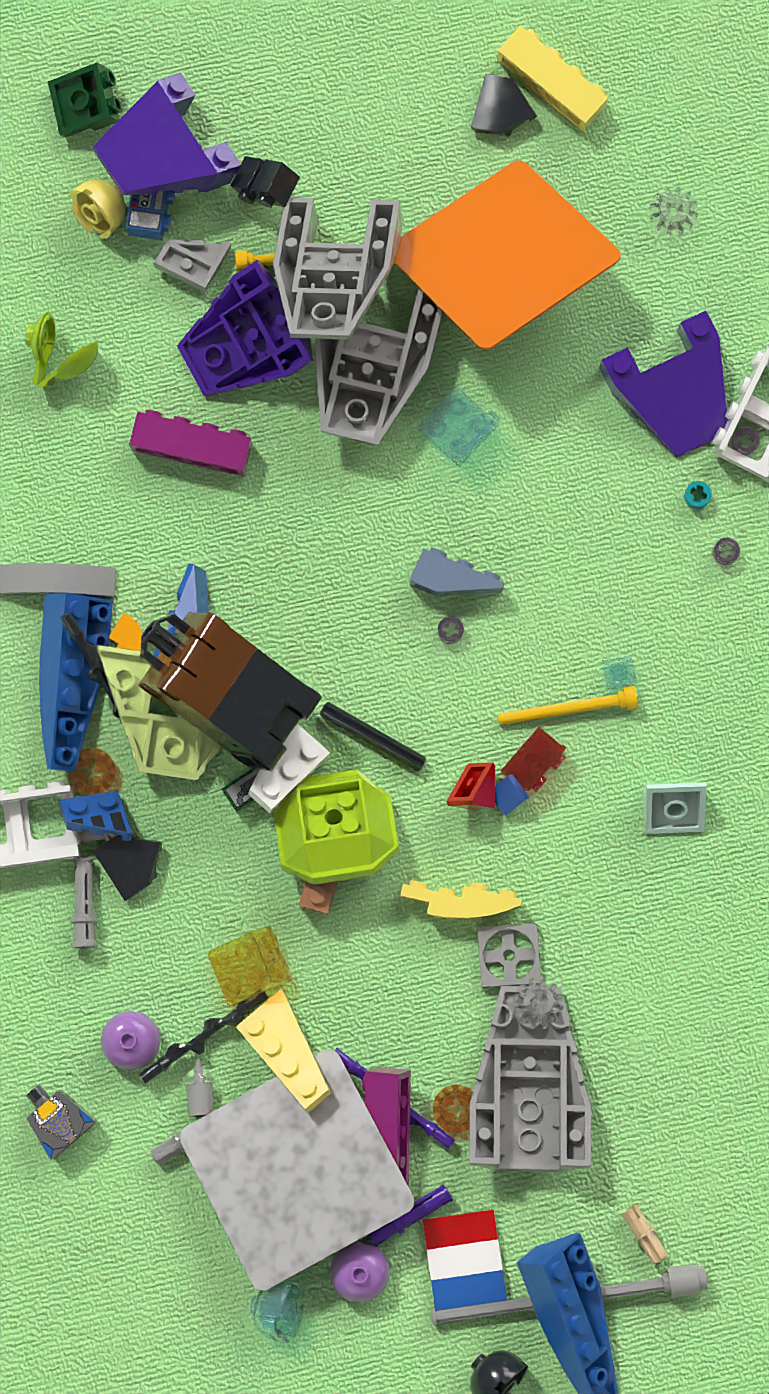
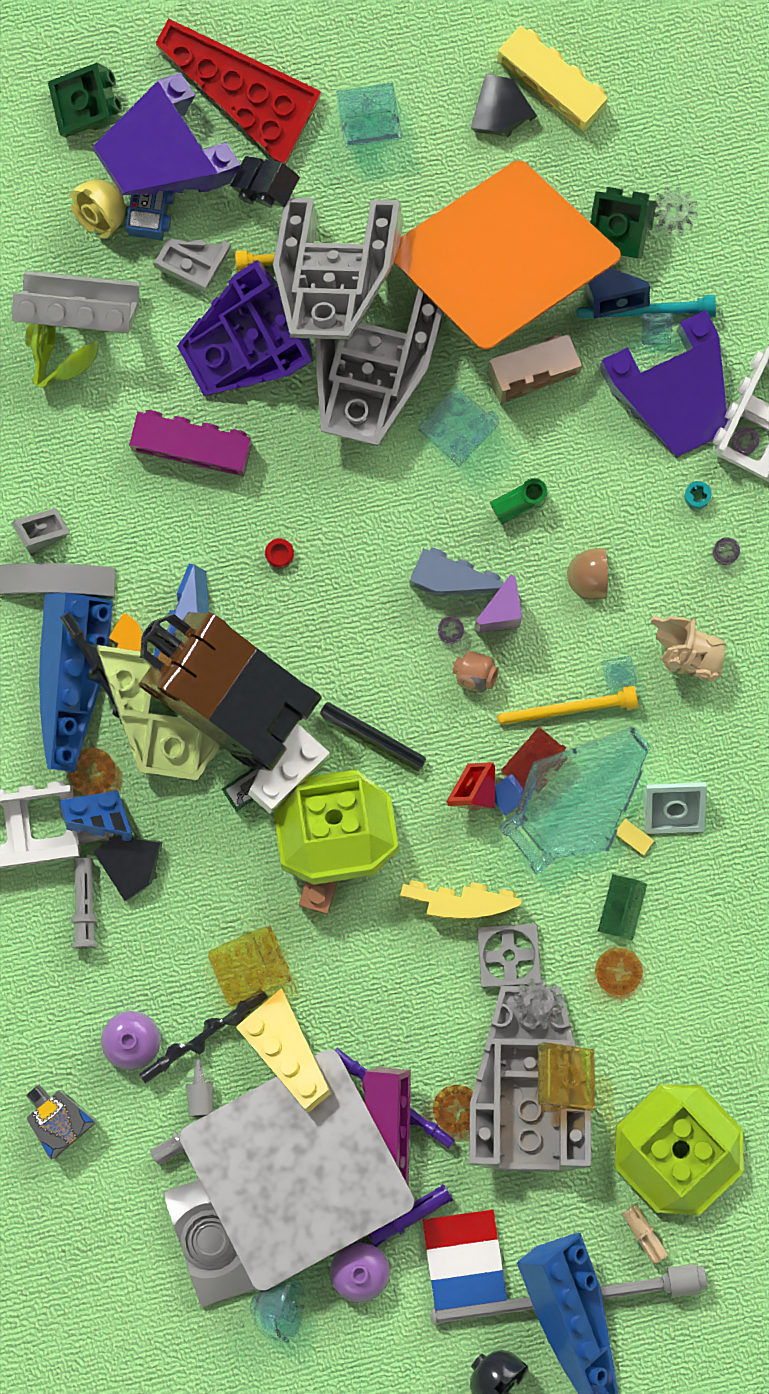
none -> light grey window [12,271,140,333]
none -> light grey slope [12,508,70,555]
none -> red wing [156,18,322,165]
none -> light grey slope [164,1179,256,1307]
none -> red tile [265,538,294,569]
none -> clear light blue slope [336,82,402,148]
none -> nougat head [453,651,499,693]
none -> medium lavender slope [474,574,522,633]
none -> medium nougat wedge [487,334,582,405]
none -> green piece [490,478,547,525]
none -> clear light blue windscreen [499,727,651,874]
none -> clear yellow bracket [538,1042,595,1113]
none -> medium nougat helmet [567,548,608,599]
none -> teal piece [576,294,716,319]
none -> dark blue slope [584,268,650,319]
none -> dark green plate [590,187,657,259]
none -> clear orange gear [595,947,643,995]
none -> clear green slope [598,874,647,941]
none -> light yellow piece [614,819,654,856]
none -> lime piece [614,1084,744,1215]
none -> clear light blue plate [641,313,673,345]
none -> tan helmet [651,616,726,682]

